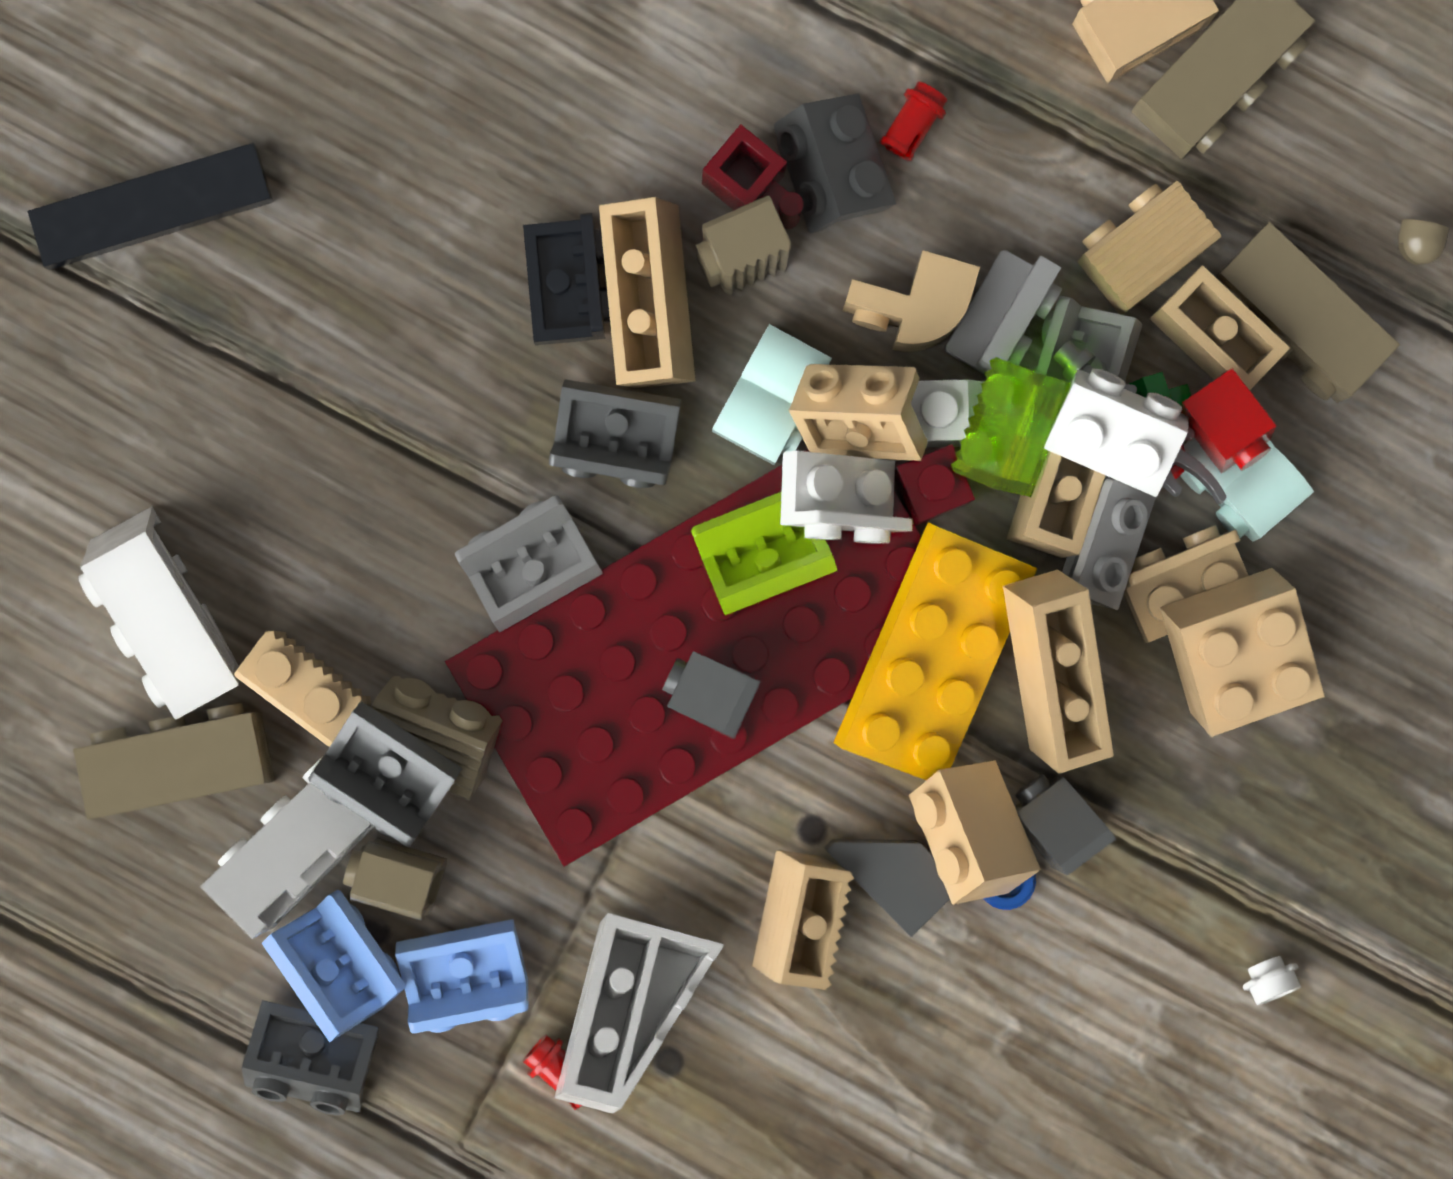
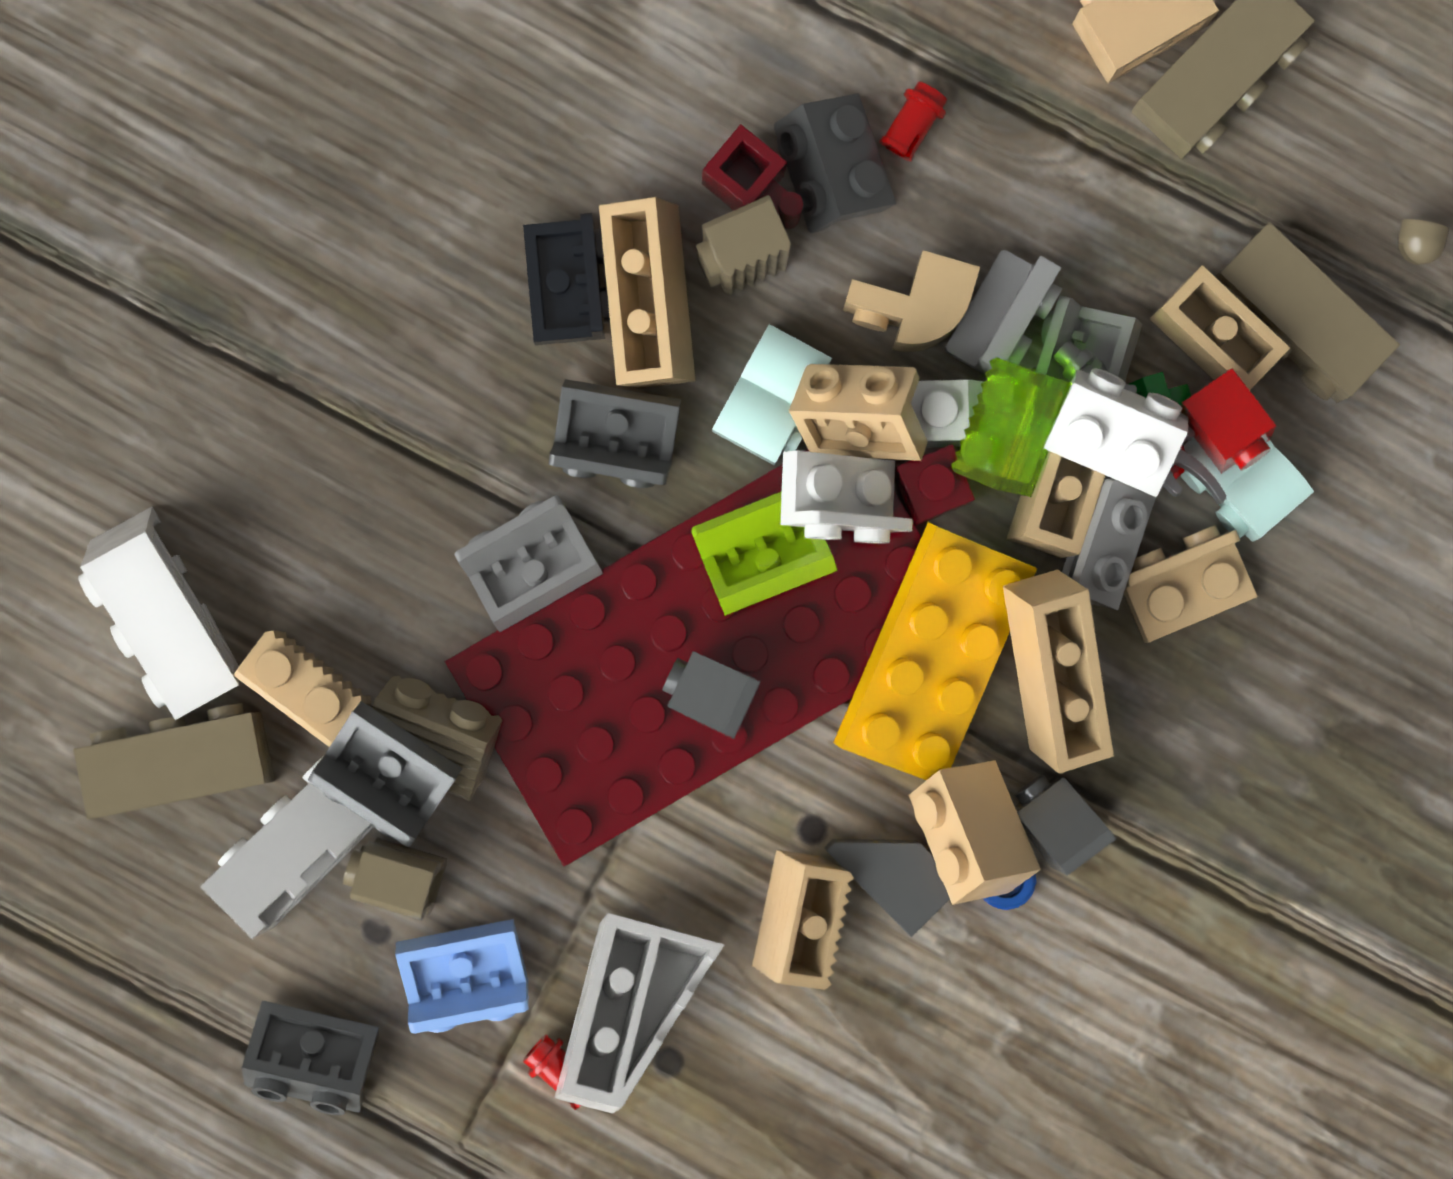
black tile [27,143,273,270] -> none
light blue bracket [262,890,405,1042] -> none
tan brick [1077,181,1221,315] -> none
tan brick [1160,568,1325,737] -> none
white plate [1243,956,1301,1006] -> none

